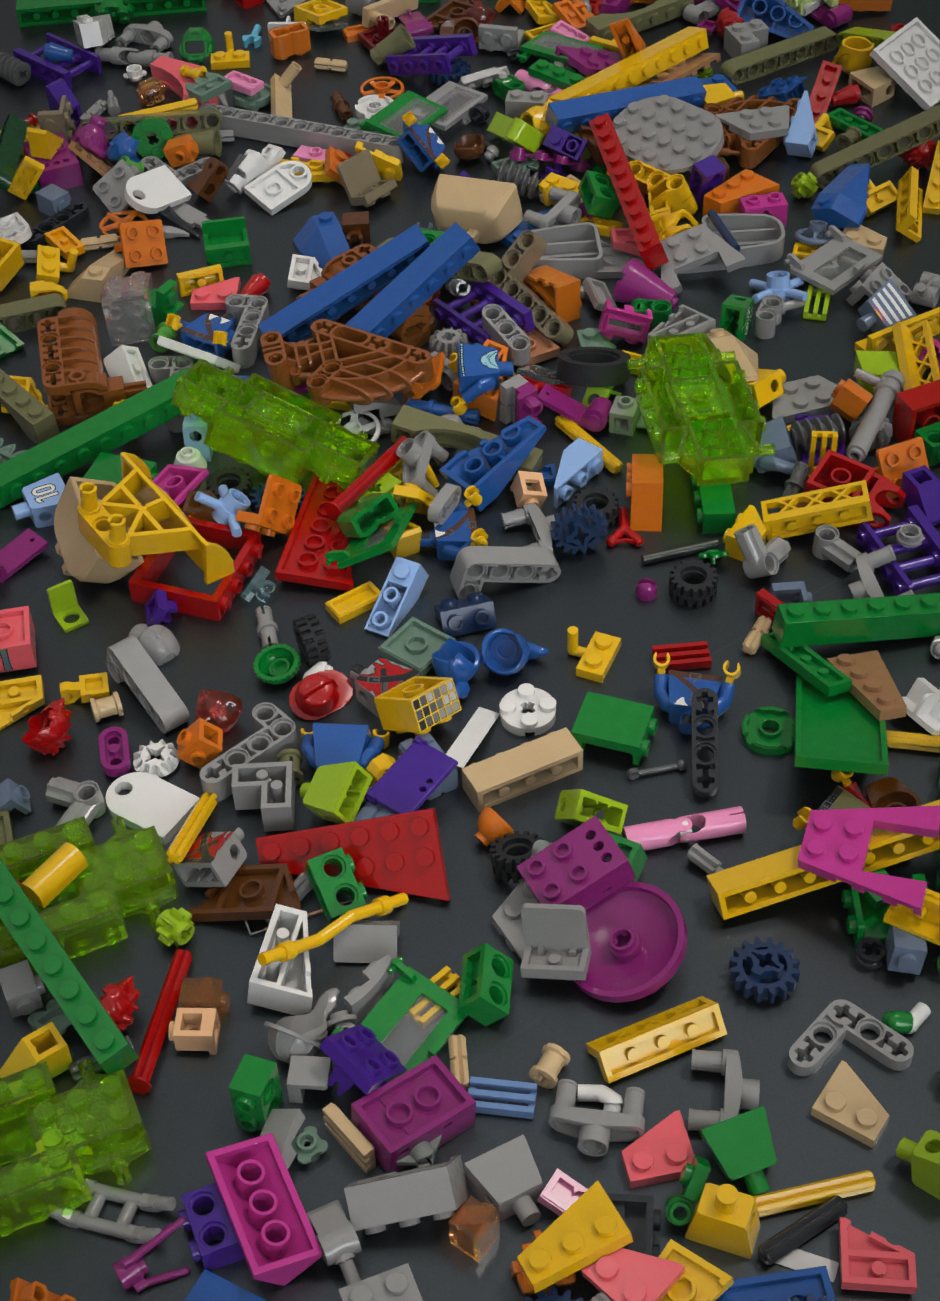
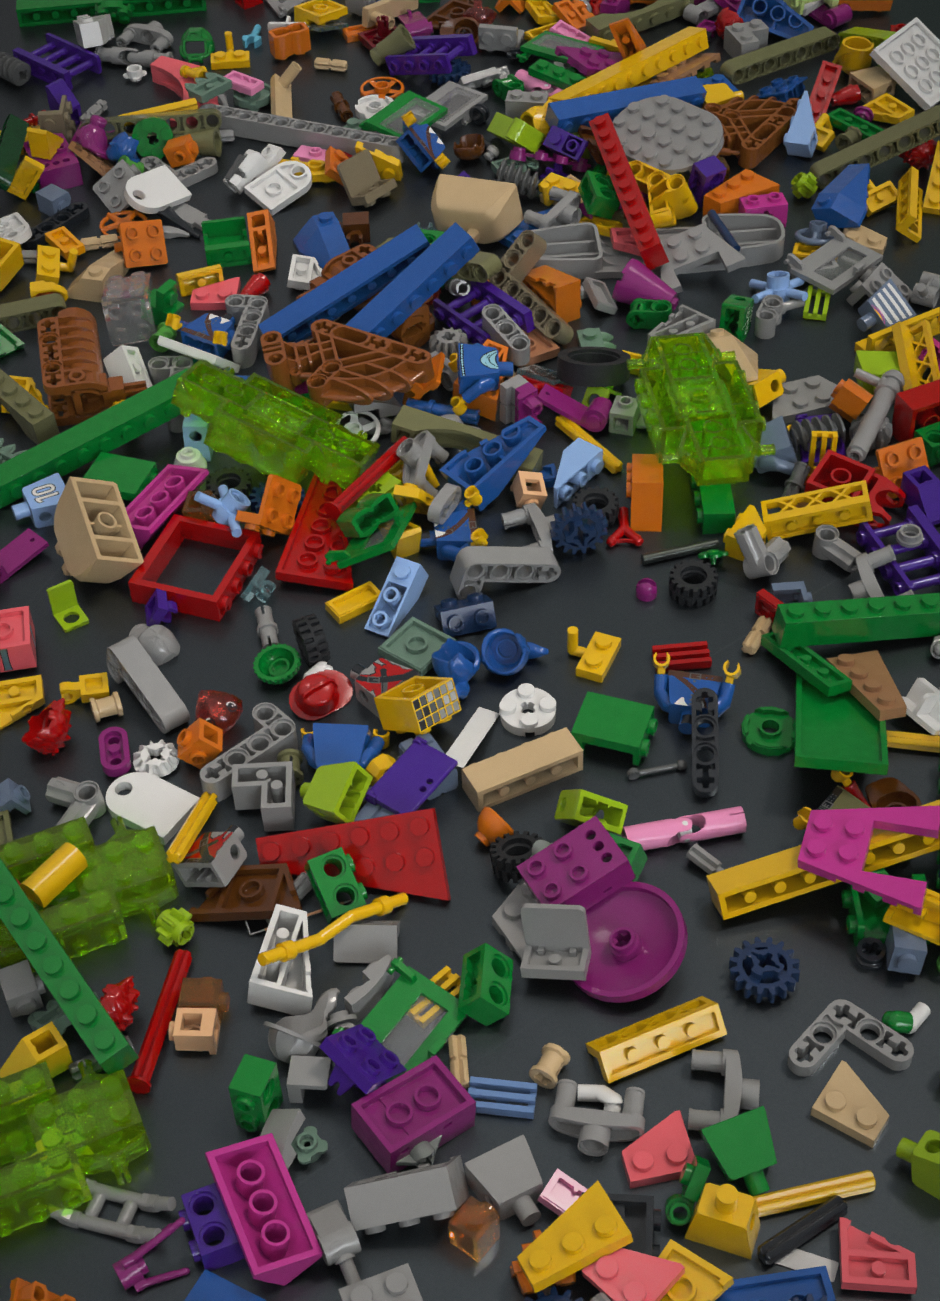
blue cone [44,42,74,62] -> none
yellow piece [77,452,235,585] -> none
light grey axle [107,90,120,116] -> none
clear orange head [135,76,167,106] -> none
reddish brown leg [187,157,228,202] -> none
tan tile [322,1102,376,1174] -> none
dark pink window [599,299,653,344] -> none
yellow piece [654,209,699,240] -> none
light grey wing [715,105,790,141] -> none
none -> orange slope [247,209,277,274]
none -> yellow wing [863,93,915,125]

